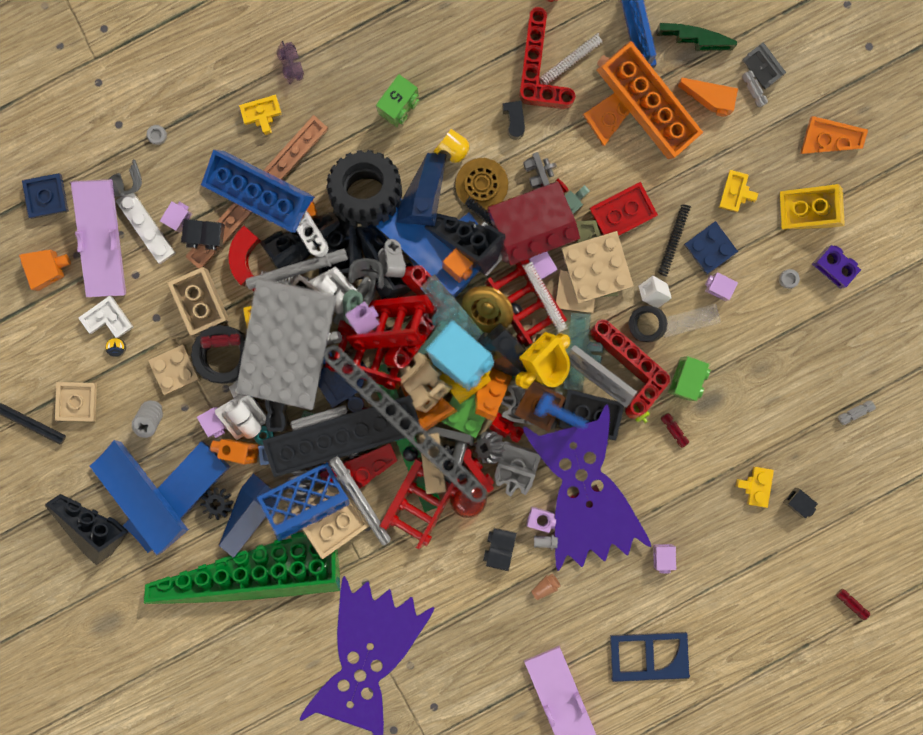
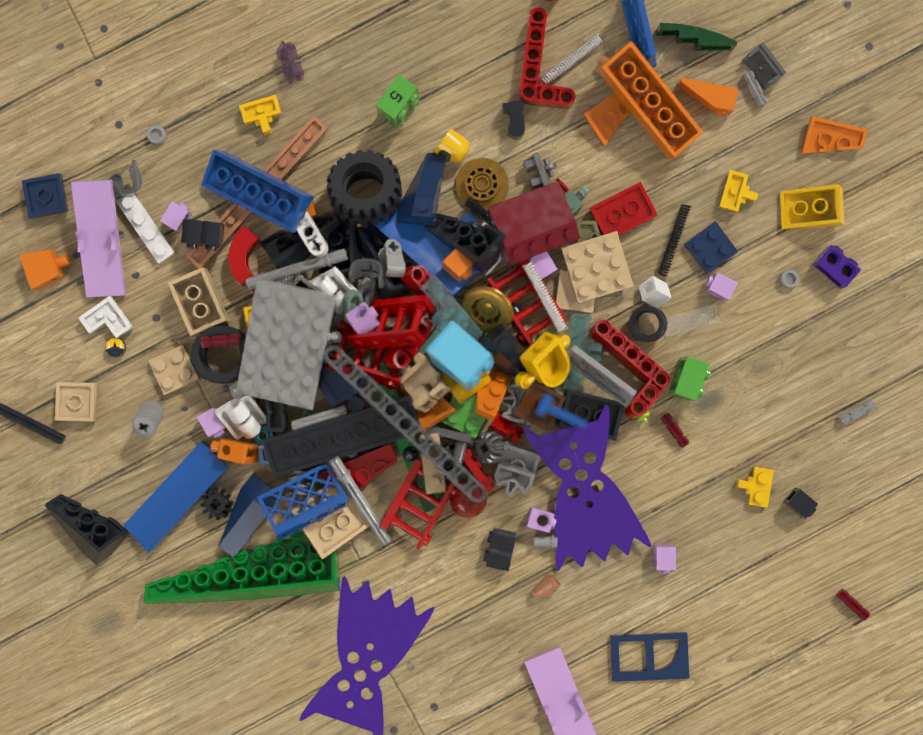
blue arch [90,440,189,555] -> none

